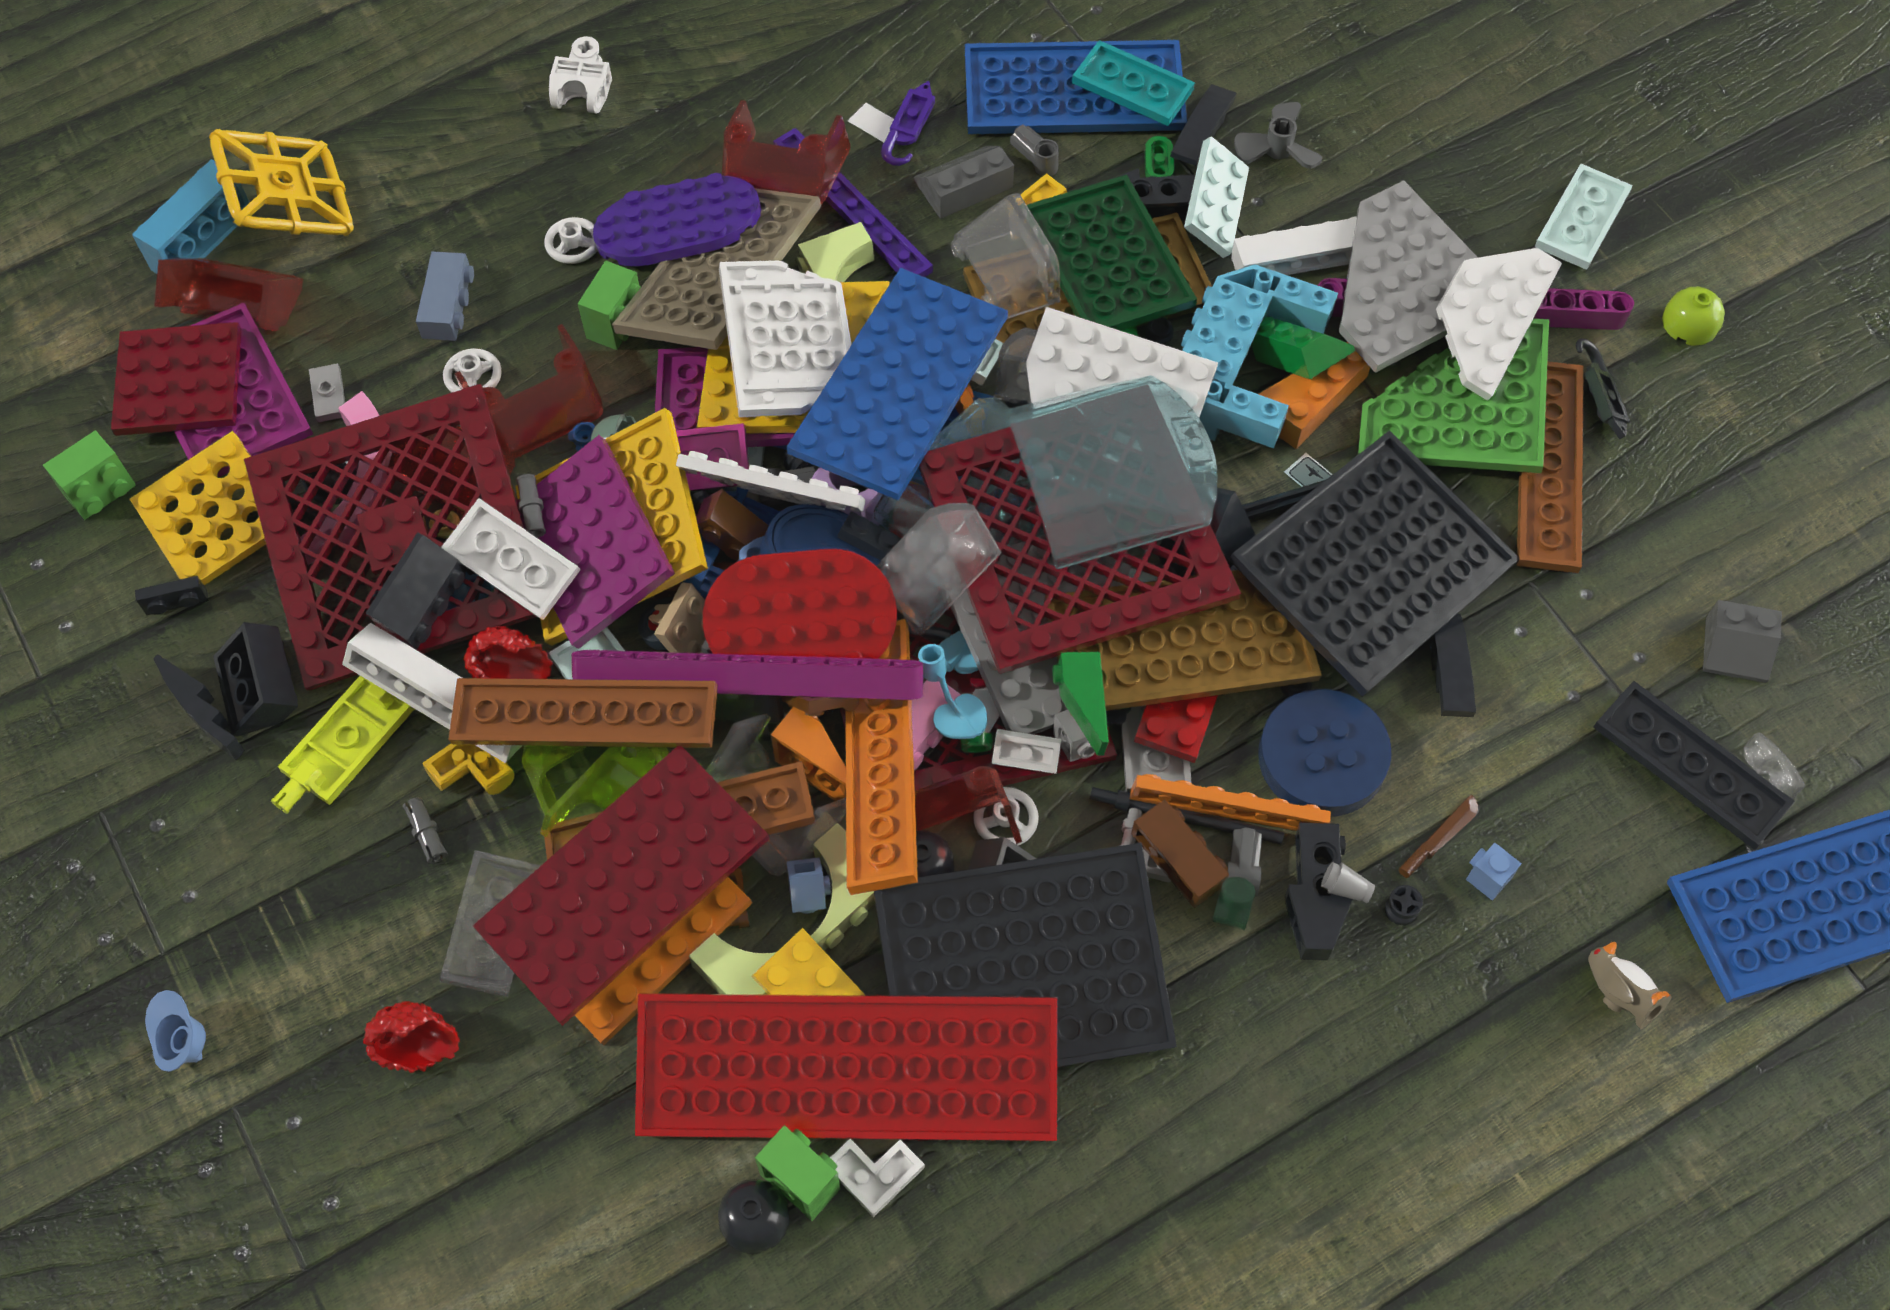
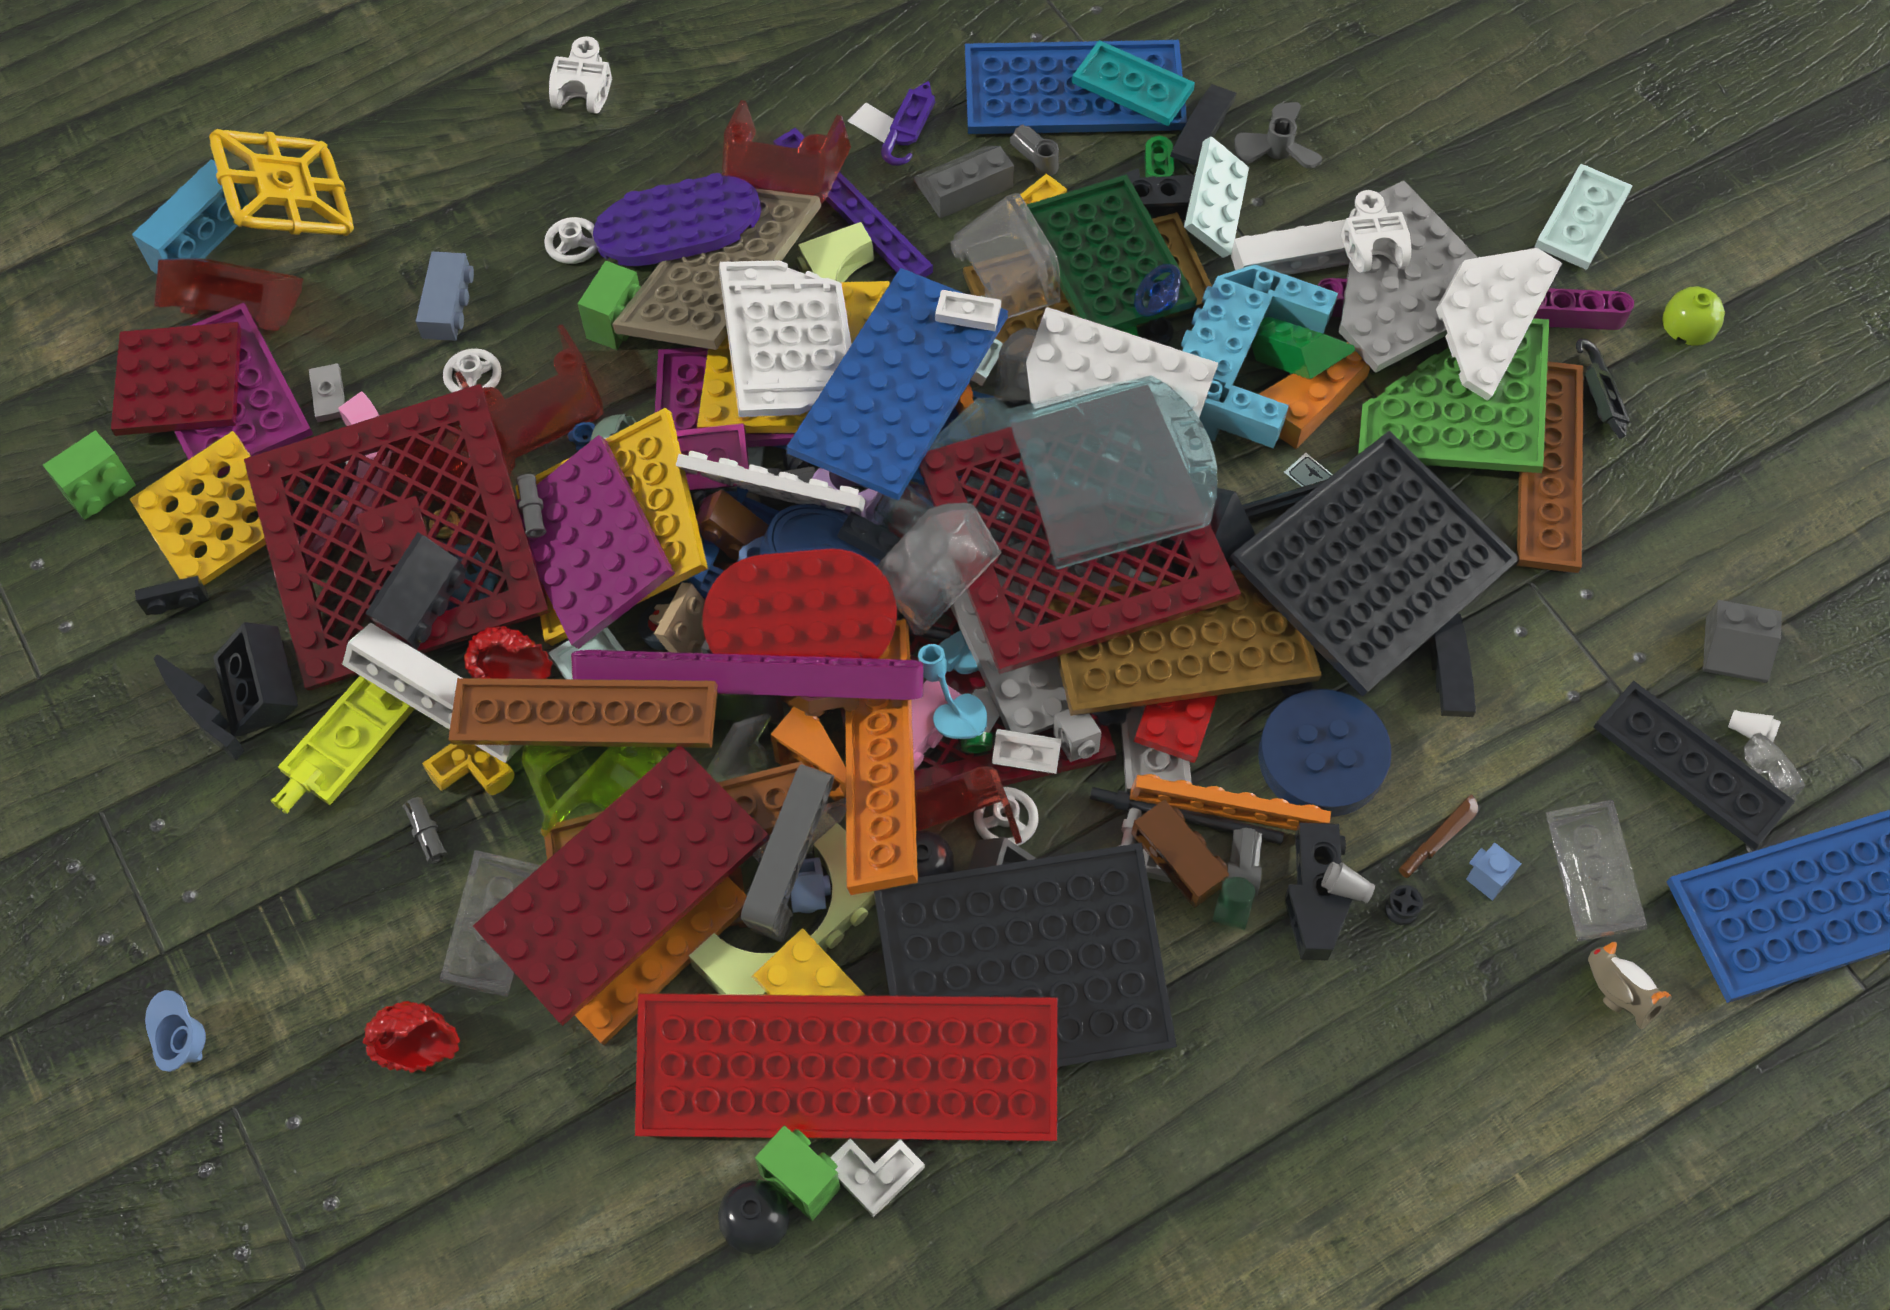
white plate [441,498,581,620] -> none
green slope [1053,652,1109,756] -> none
none -> dark grey beam [741,764,834,943]
none -> white plate [935,290,1001,331]
none -> clear blue piece [1134,264,1181,317]
none -> white piece [1341,190,1411,272]
none -> clear windscreen [1546,800,1647,941]
none -> white cone [1728,710,1781,746]

